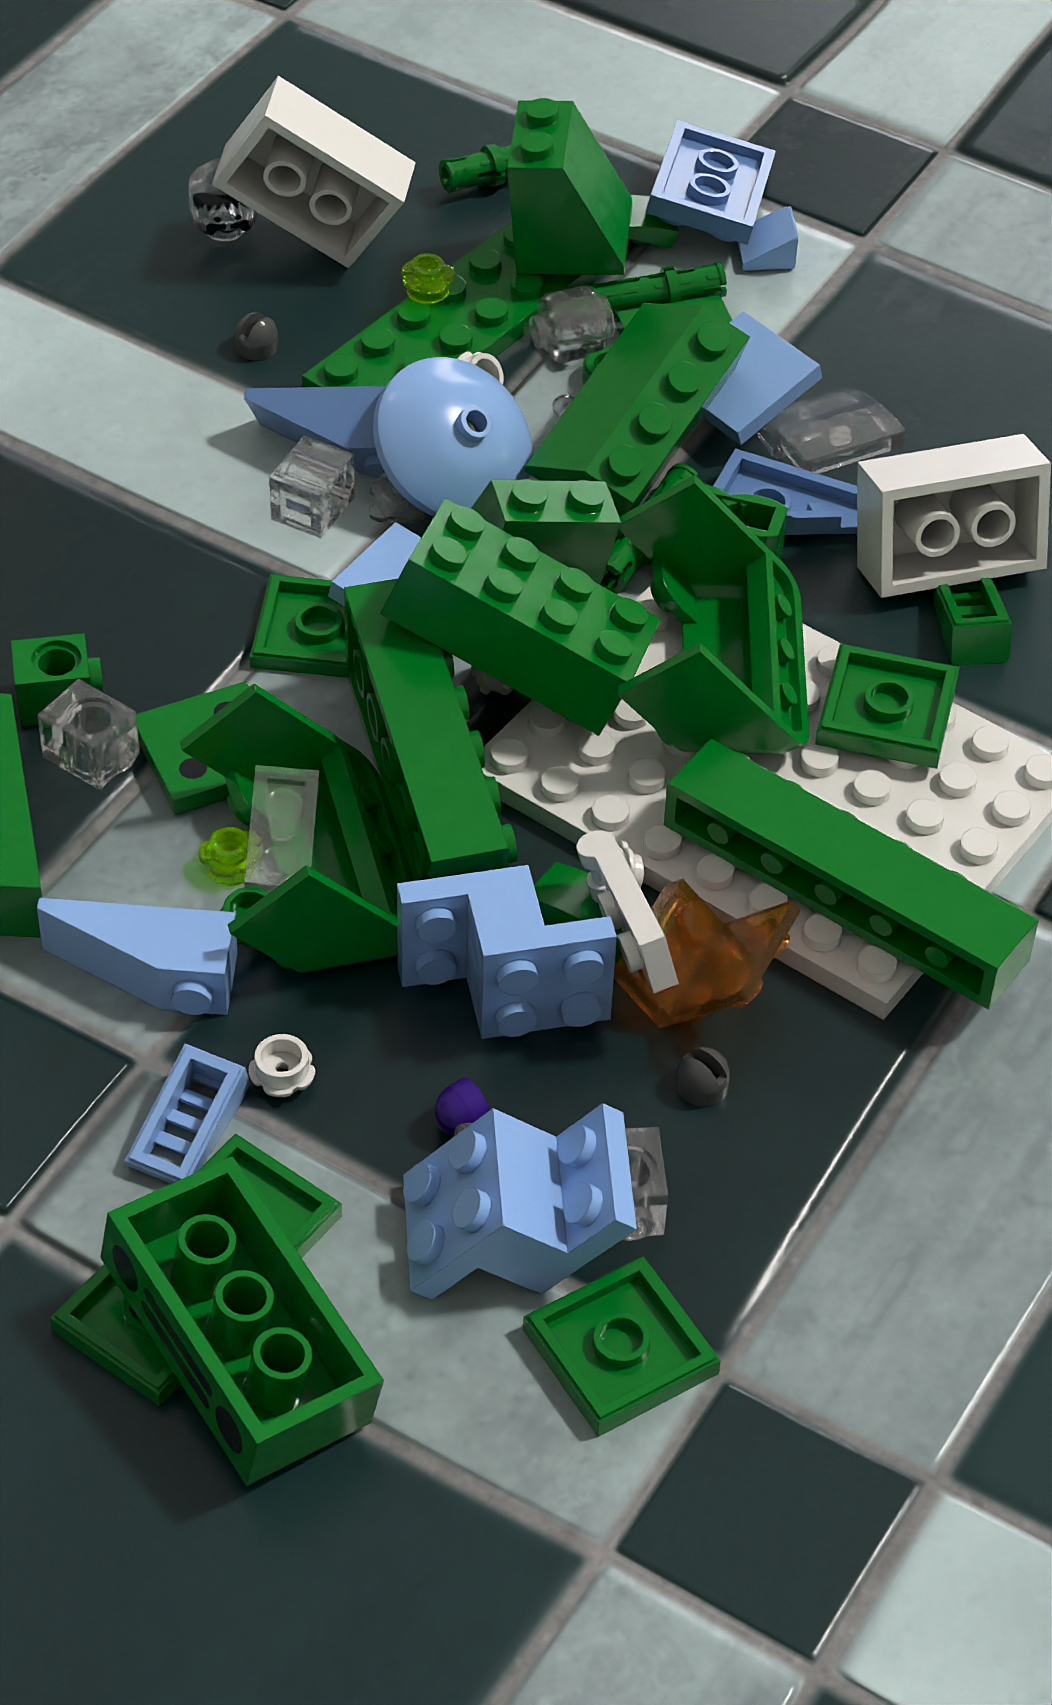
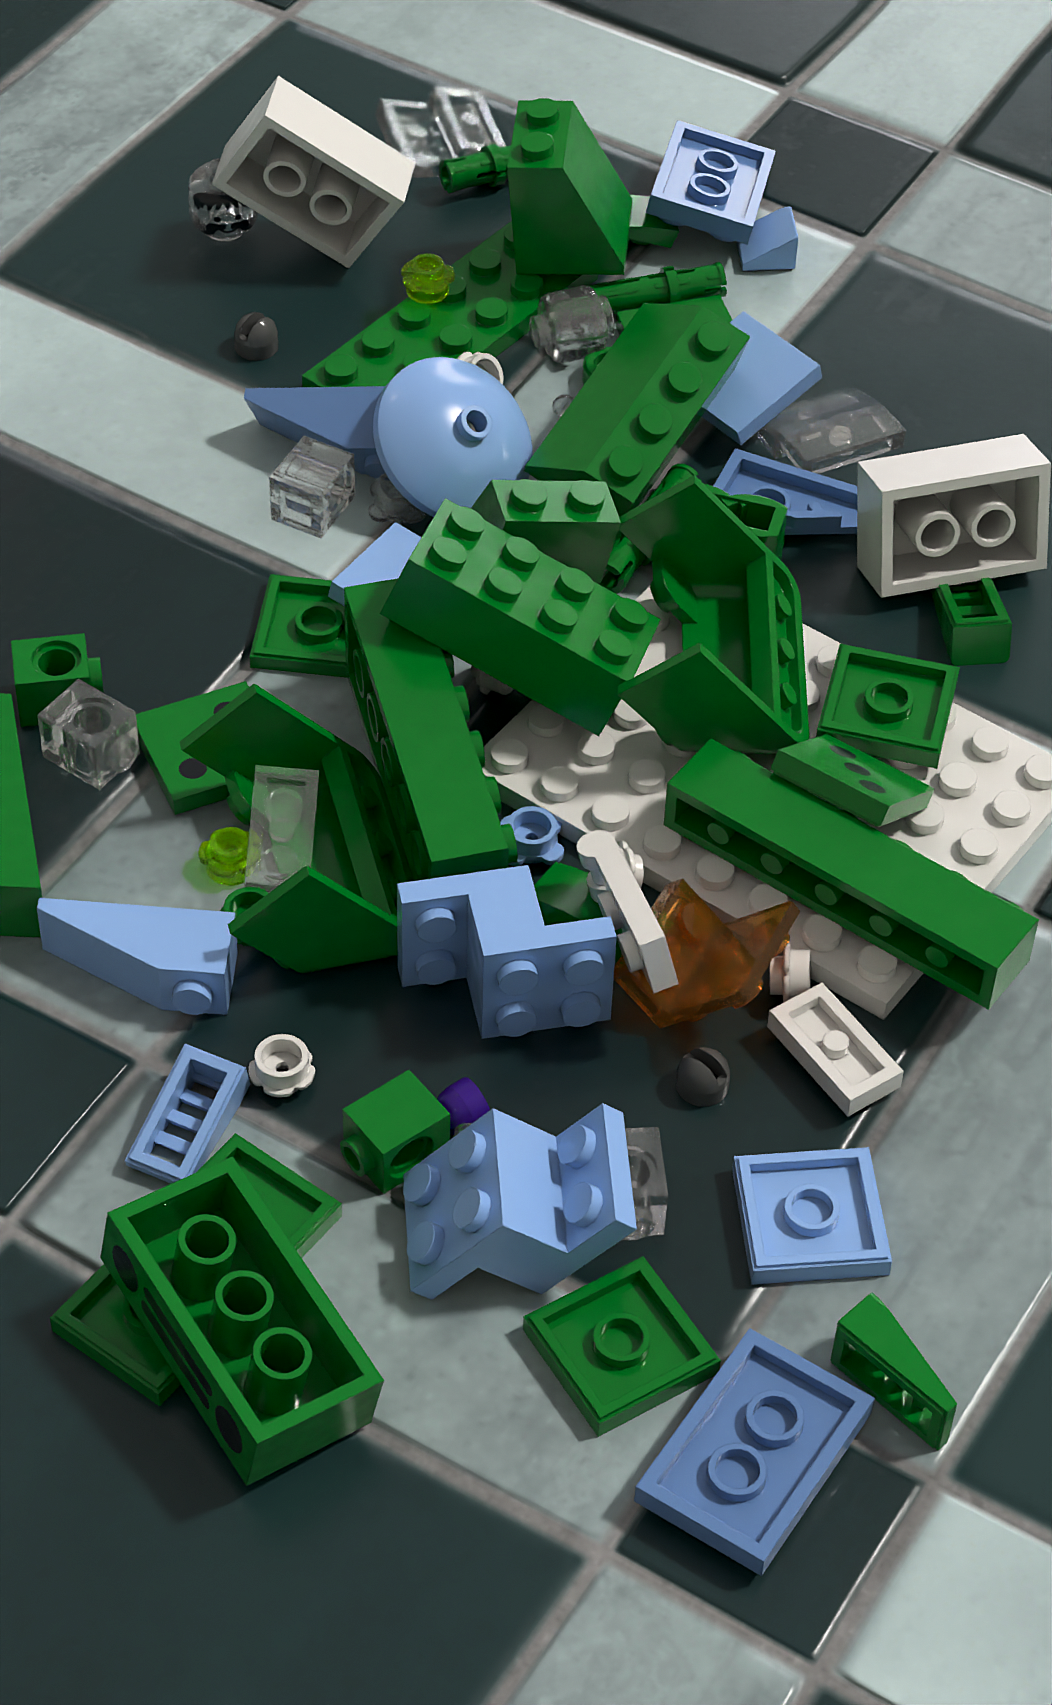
none -> green brick [340,1070,450,1194]
none -> clear slope [375,86,506,178]
none -> light blue plate [500,806,564,866]
none -> medium blue plate [634,1328,875,1576]
none -> light blue tile [732,1147,892,1285]
none -> white plate [767,982,904,1117]
none -> green tile [770,734,935,827]
none -> white plate [770,943,811,1003]
none -> green slope [830,1292,957,1451]

